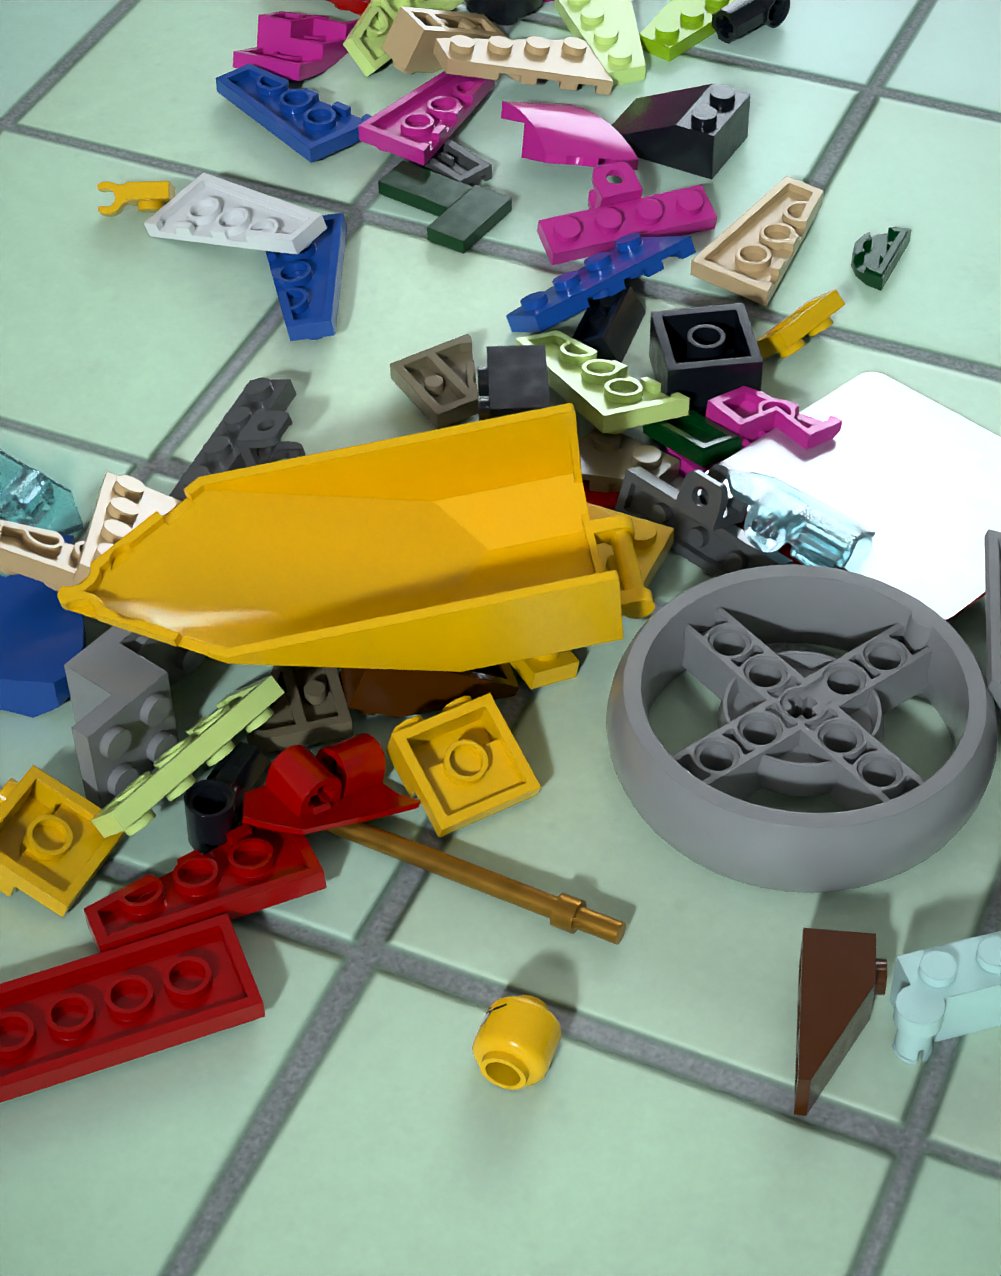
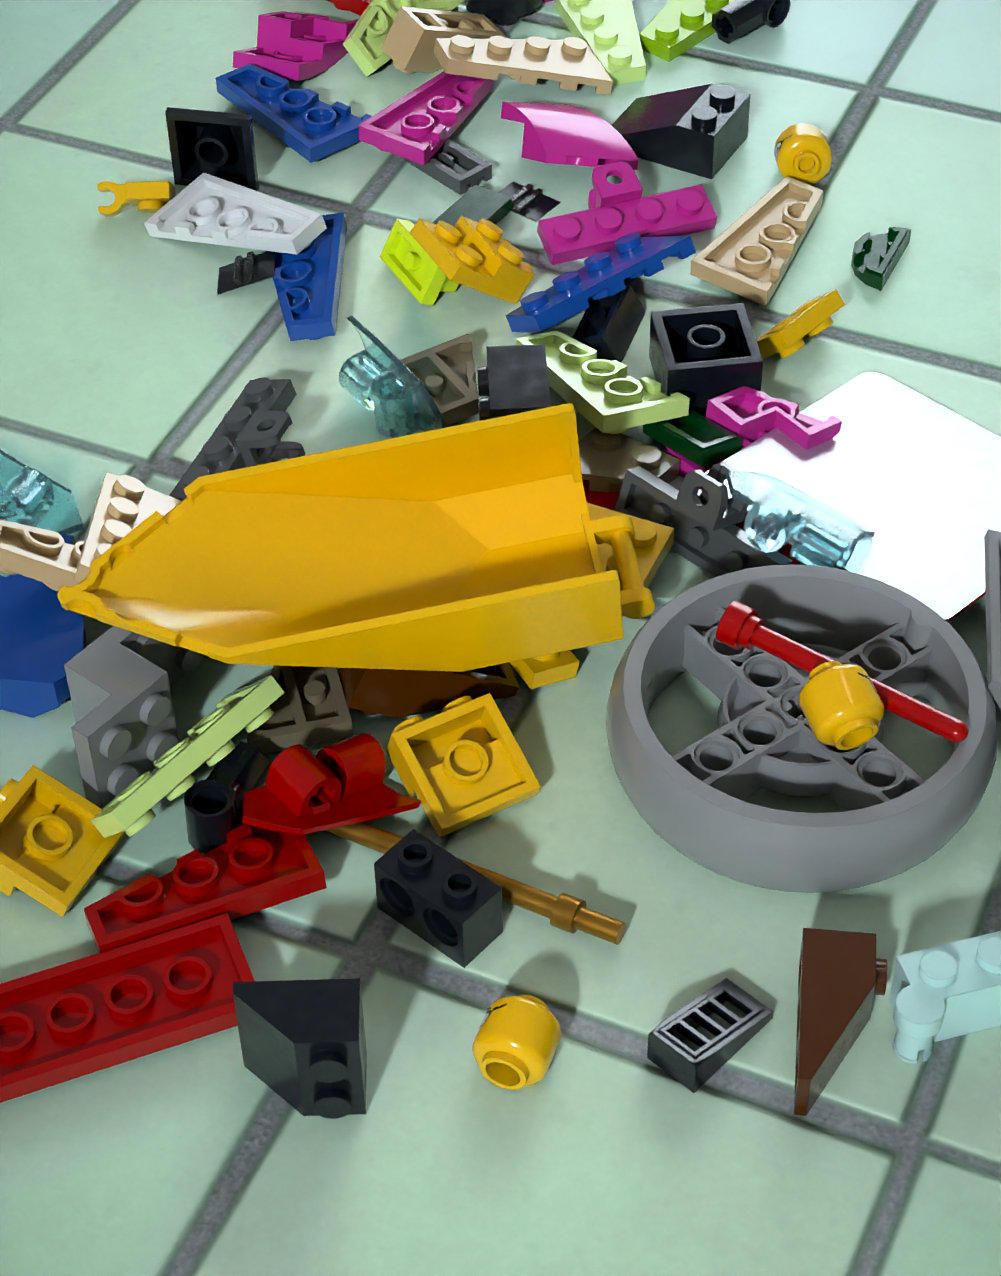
dark green tile [378,161,472,217] -> none
none -> black slope [165,107,259,191]
none -> black piece [217,251,275,295]
none -> black slope [233,978,367,1119]
none -> clear light blue panel [339,316,447,438]
none -> black brick [374,829,503,968]
none -> neon yellow hinge [379,219,459,306]
none -> yellow plate [410,216,535,304]
none -> piece [498,181,561,222]
none -> black slope [647,978,773,1093]
none -> red piece [716,601,969,743]
none -> yellow head [774,123,833,185]
none -> yellow head [799,661,884,750]

